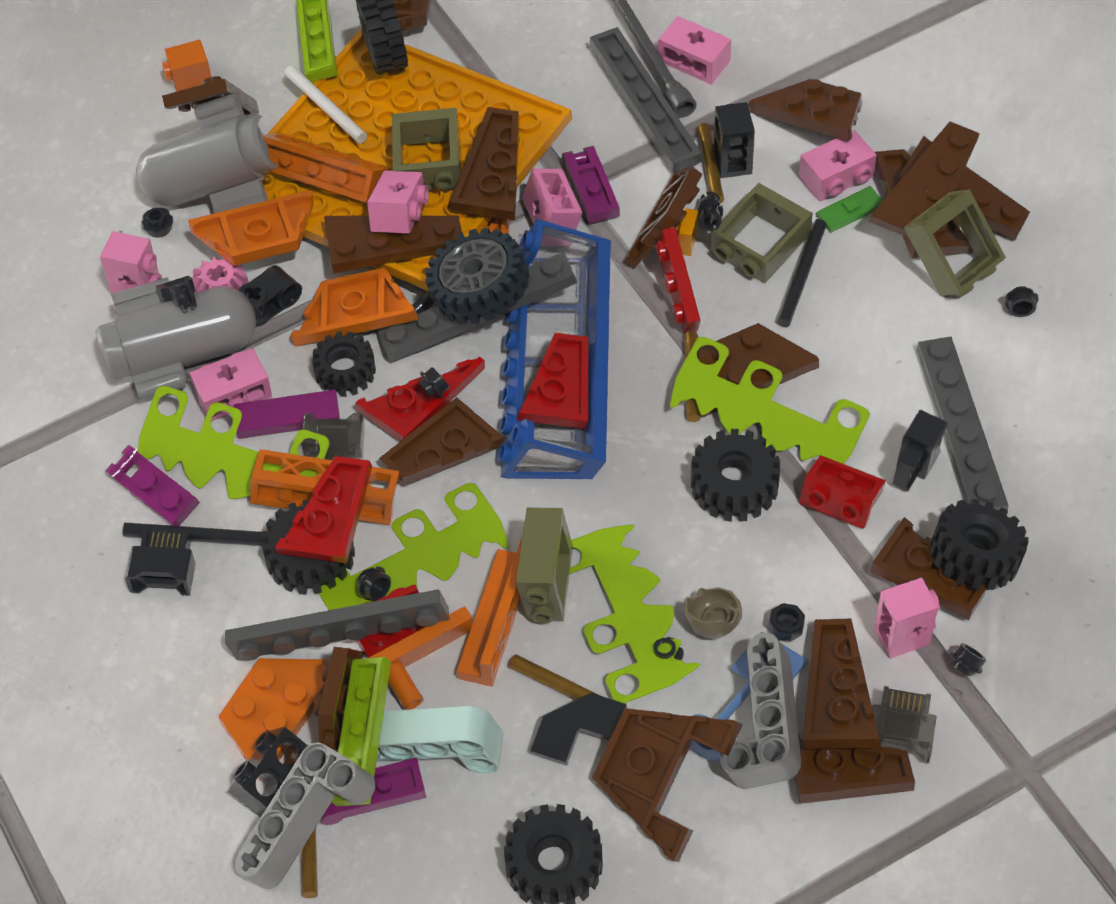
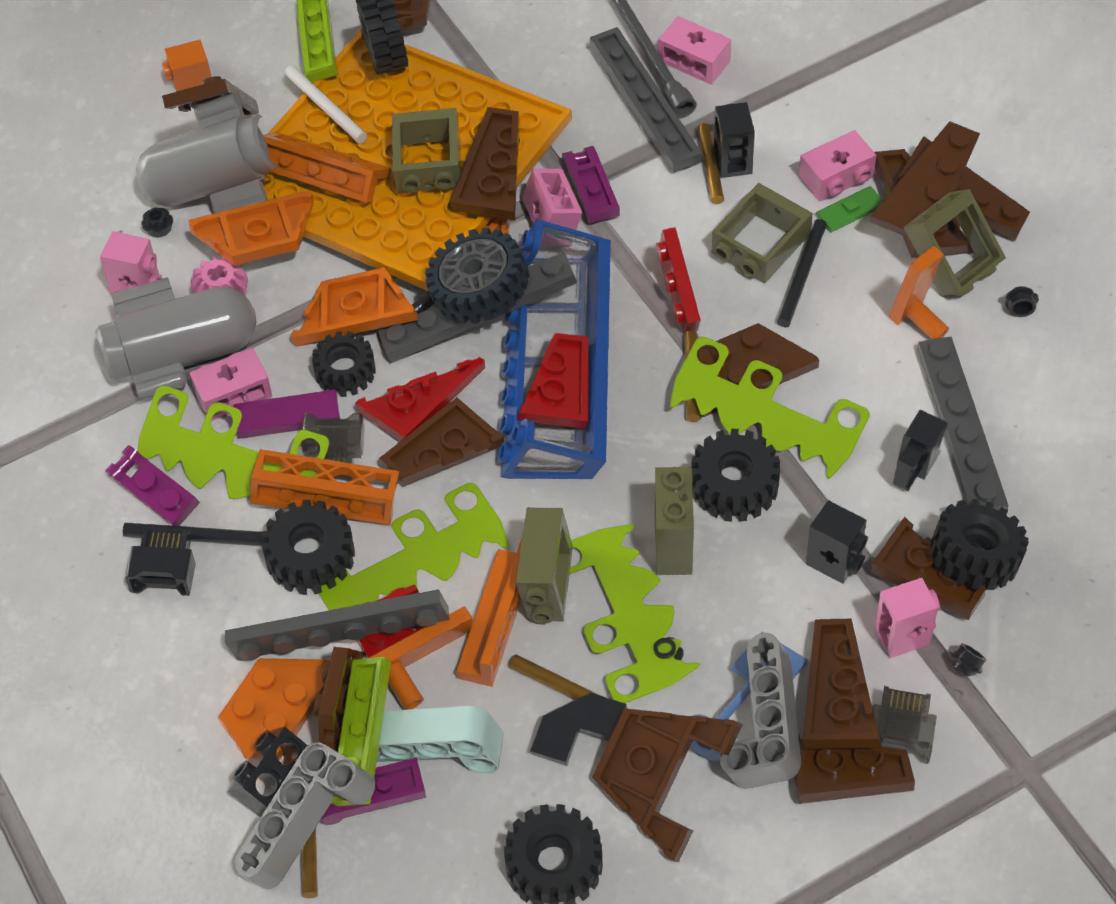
black piece [156,276,197,312] -> none
black piece [238,265,302,326] -> none
red wing [274,456,373,563] -> none
reddish brown wing [324,216,462,273] -> none
black plate [358,566,391,601] -> none
bright pink brick [367,171,429,233] -> none
black plate [418,367,450,399] -> none
reddish brown wing [623,166,703,269] -> none
light orange plate [676,208,698,256] -> none
dark tan hair [684,587,742,639] -> none
black pin [697,191,723,231] -> none
reddish brown wing [749,79,862,141] -> none
black tile [769,603,805,642] -> none
red bracket [799,455,886,529] -> none
none -> olive window [655,467,694,575]
none -> black brick [806,500,868,584]
none -> orange piece [888,246,949,339]

